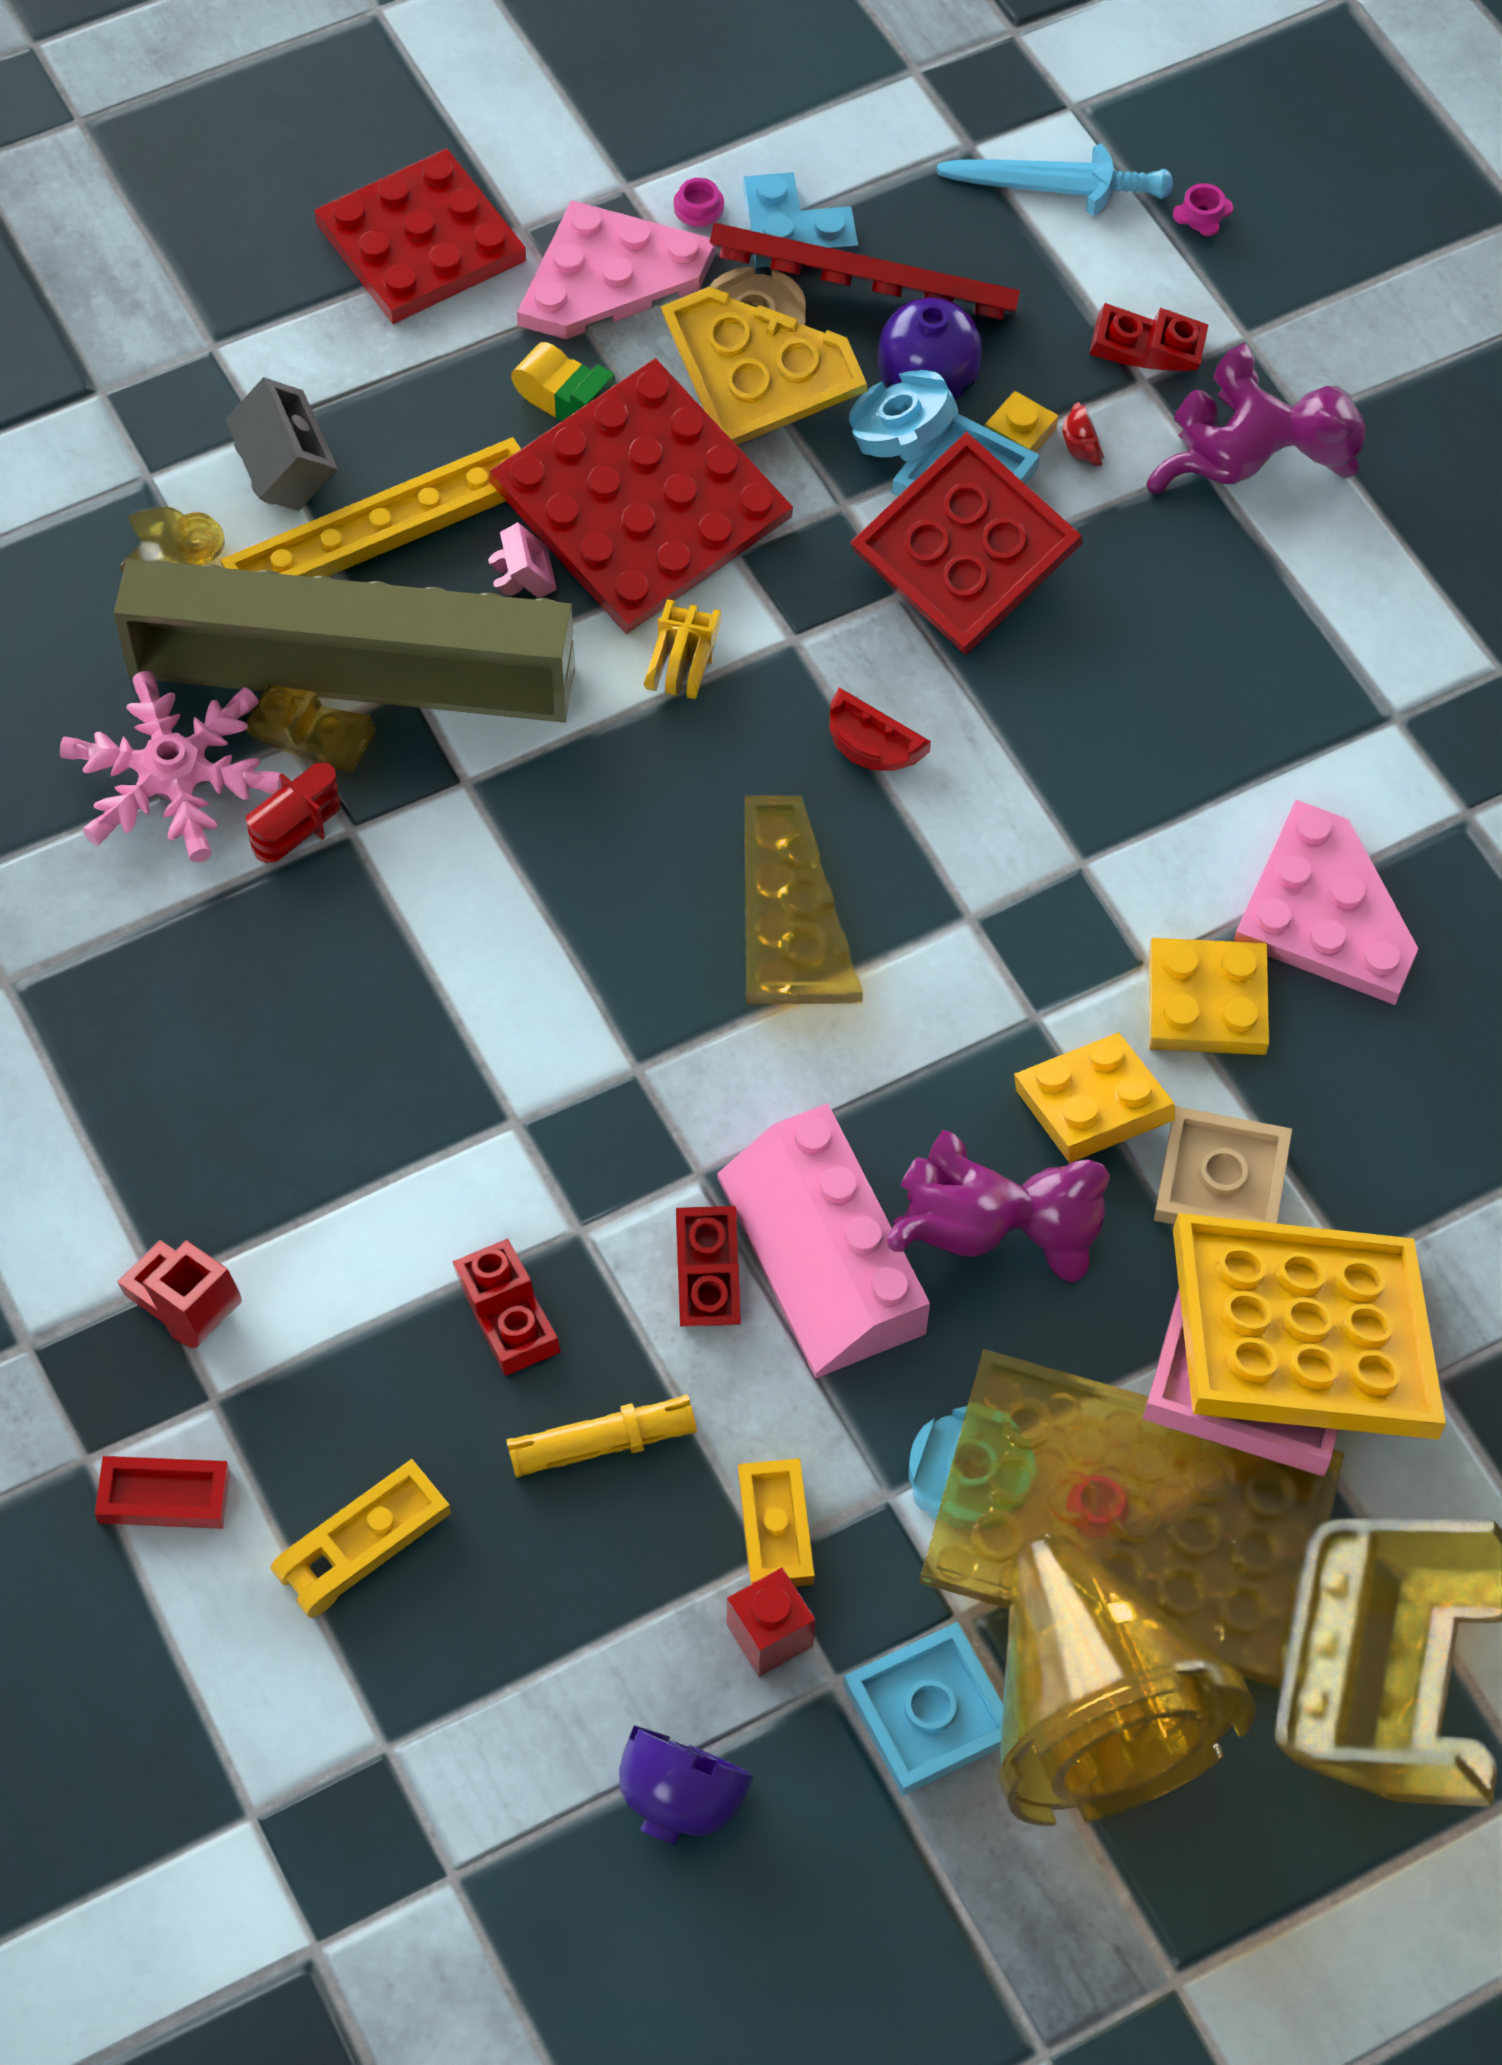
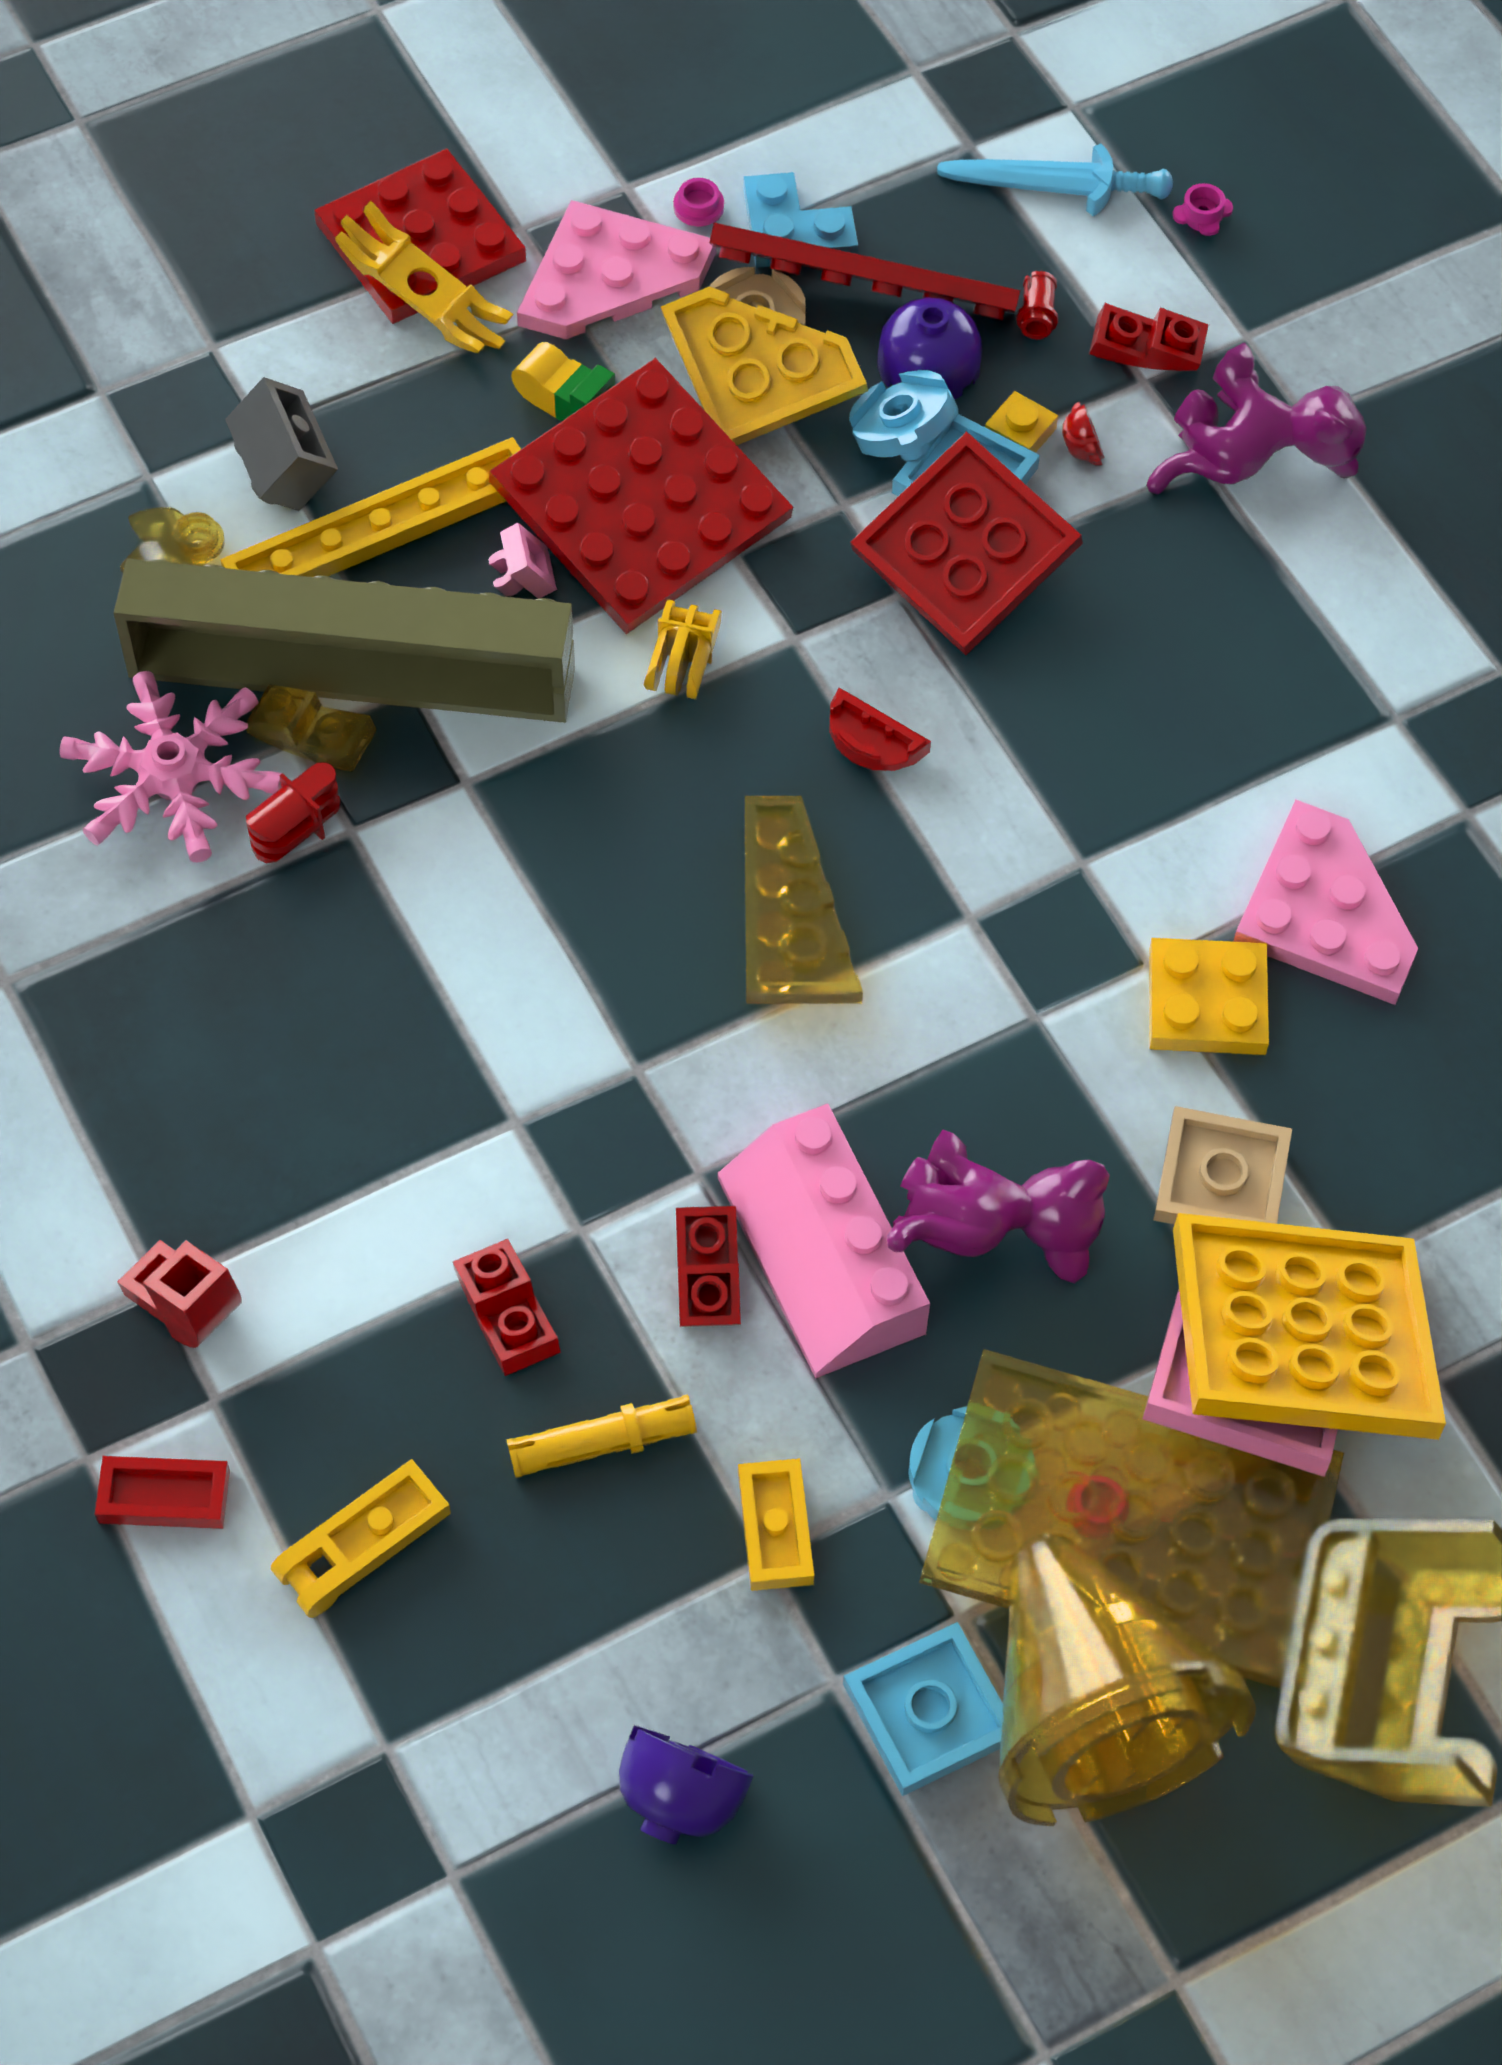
red brick [726,1567,815,1677] -> none
yellow plate [1014,1032,1176,1163] -> none
none -> yellow piece [335,201,513,353]
none -> red pin [1016,271,1058,339]

